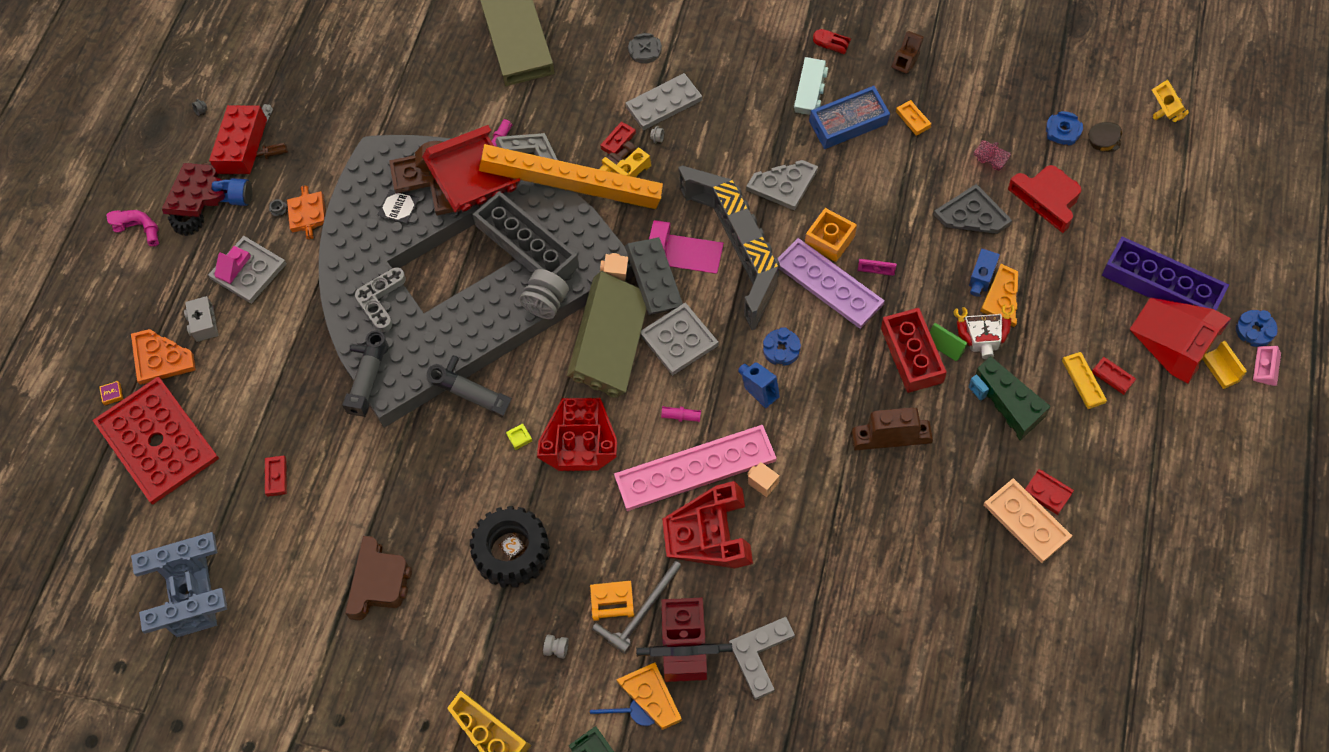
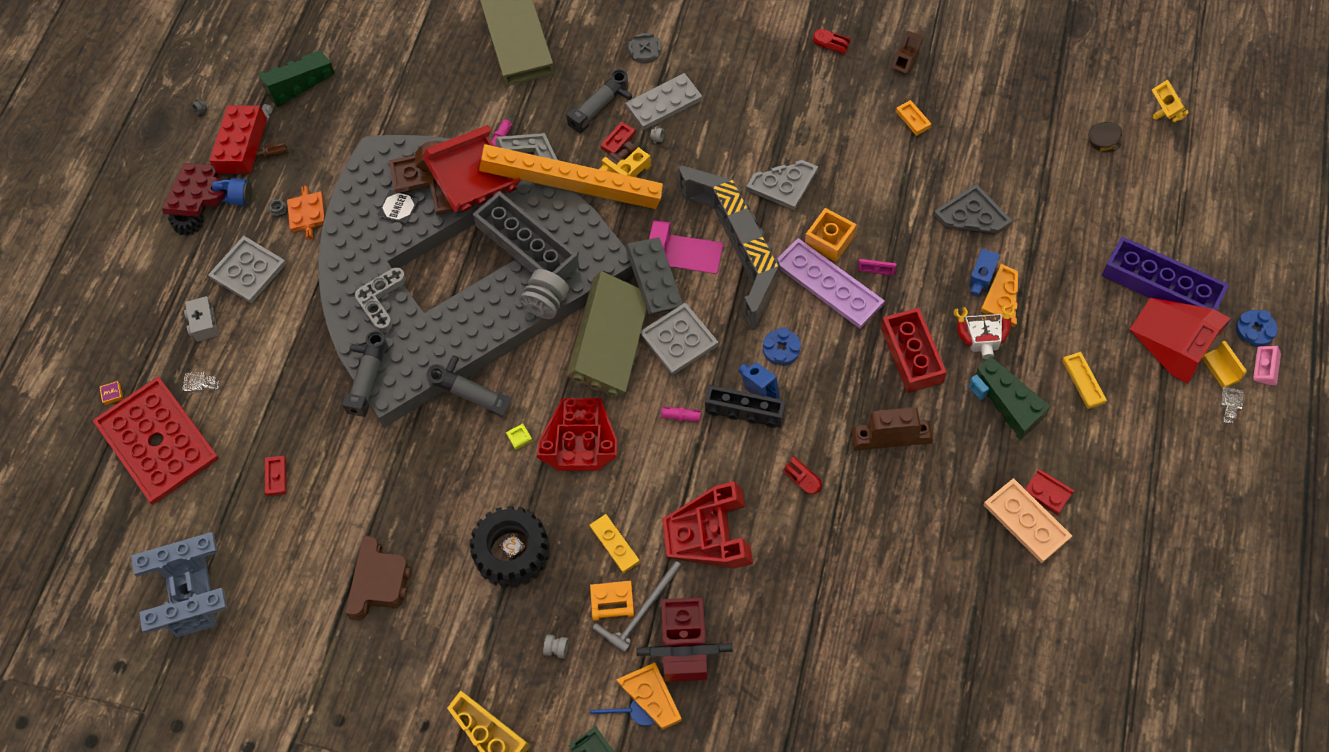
dark pink piece [106,210,159,247] -> none
orange plate [131,329,196,385] -> none
dark pink slope [214,246,251,284] -> none
light nougat brick [600,253,628,281] -> none
bright pink plate [614,425,777,511] -> none
light grey plate [729,617,795,700] -> none
light nougat brick [747,462,780,497] -> none
light aqua wedge [794,57,828,115] -> none
brick [809,86,890,149] -> none
bright green slope [930,323,967,361] -> none
clear pink hips [973,140,1011,171] -> none
red brick [1008,165,1081,233] -> none
blue plate [1046,111,1083,145] -> none
red plate [1092,357,1136,395] -> none
none -> clear plate [182,372,220,393]
none -> dark green wedge [257,50,335,107]
none -> piece [566,69,632,134]
none -> yellow plate [589,514,640,574]
none -> black brick [705,385,786,428]
none -> red arm [782,456,822,495]
none -> clear plate [1220,387,1244,424]

